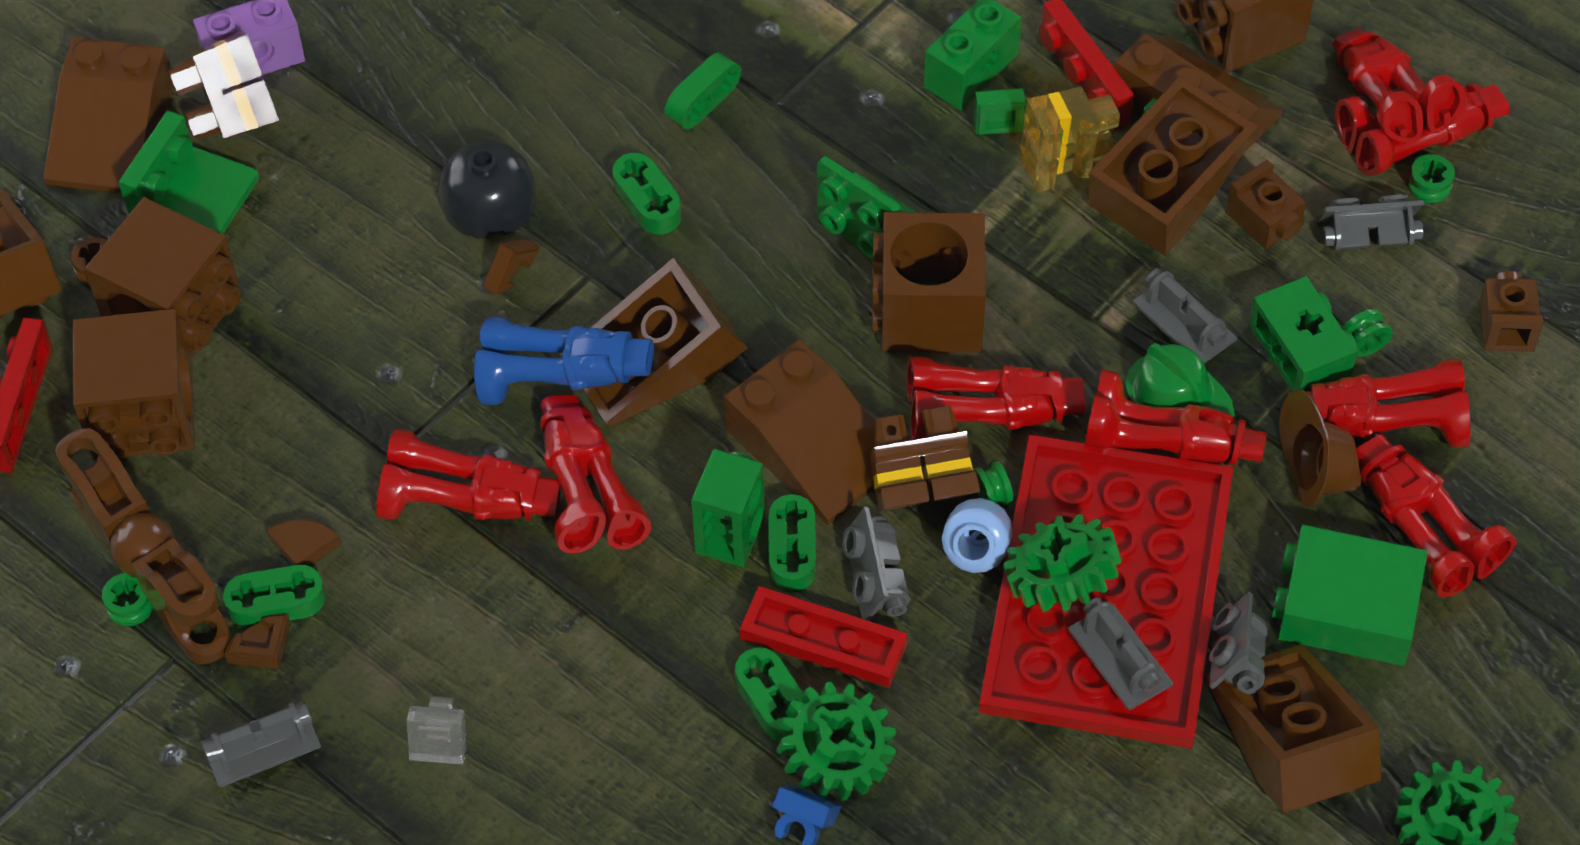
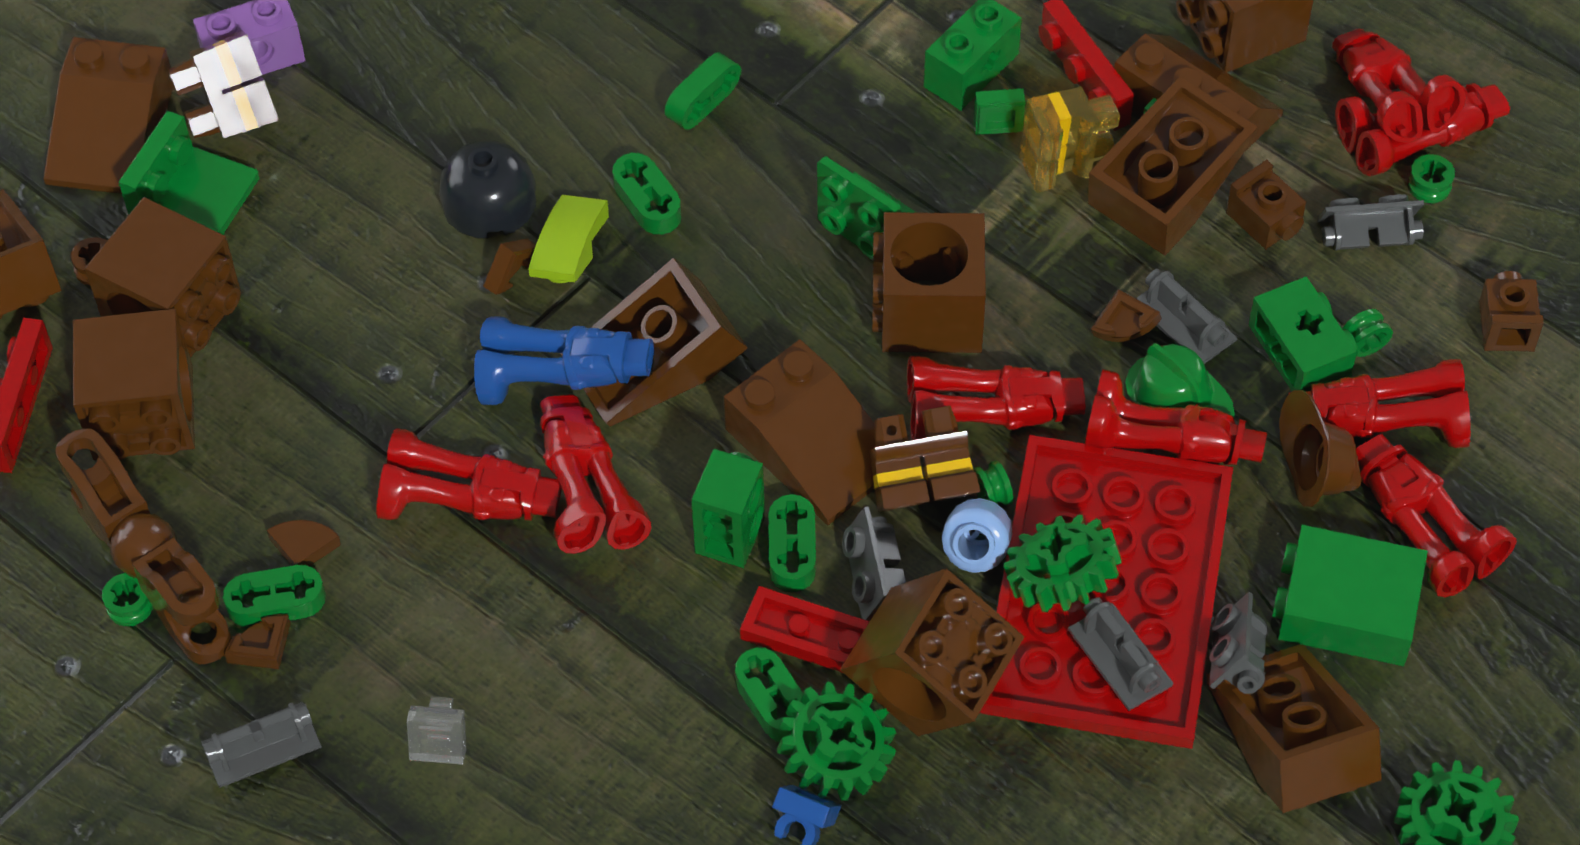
none -> lime slope [529,195,609,283]
none -> reddish brown brick [840,568,1024,737]
none -> reddish brown tile [1091,289,1162,342]

